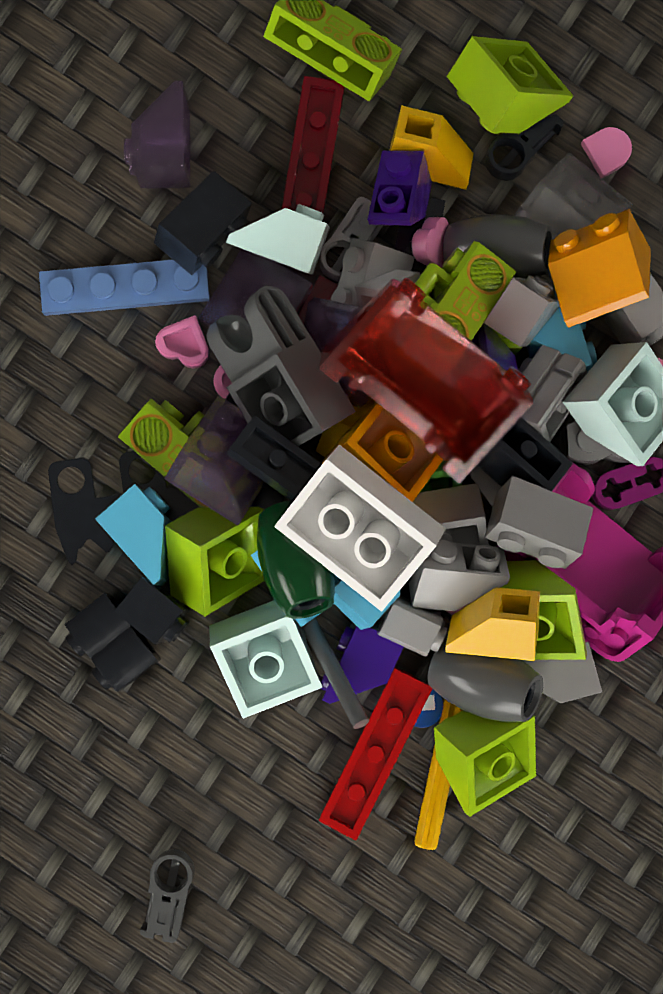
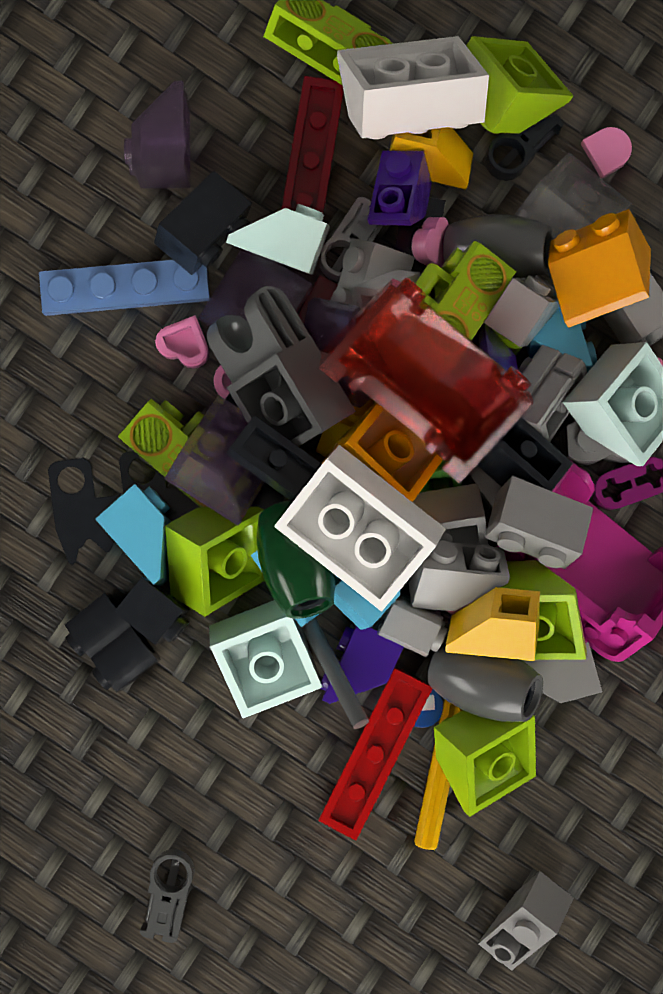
none -> white slope [337,36,489,139]
none -> light grey slope [478,871,574,971]

